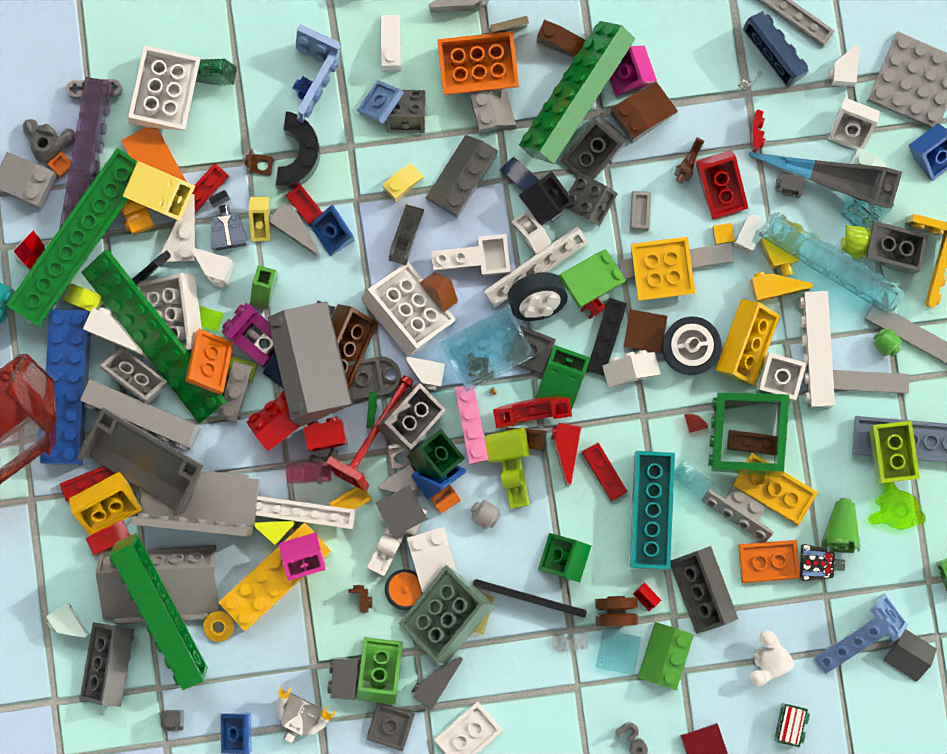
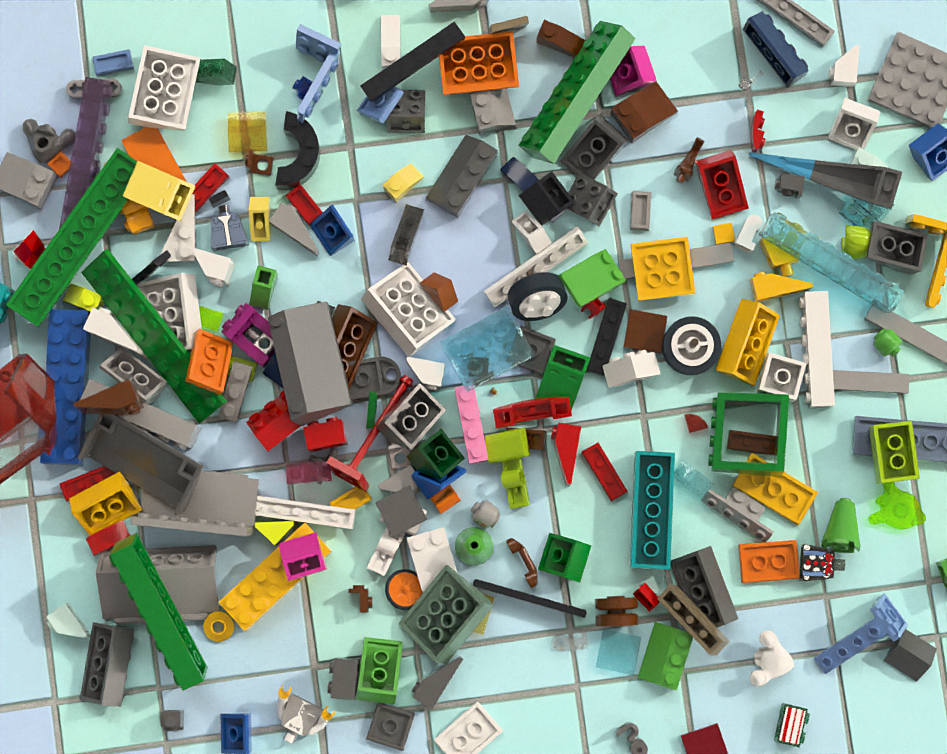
white plate [431,234,510,277] -> none
none -> reddish brown slope [74,379,144,416]
none -> medium blue tile [92,49,134,76]
none -> clear yellow slope [228,111,267,152]
none -> black tile [360,21,465,102]
none -> bright green cone [455,527,493,566]
none -> reddish brown bar [506,538,537,588]
none -> dark tan brick [657,585,730,655]

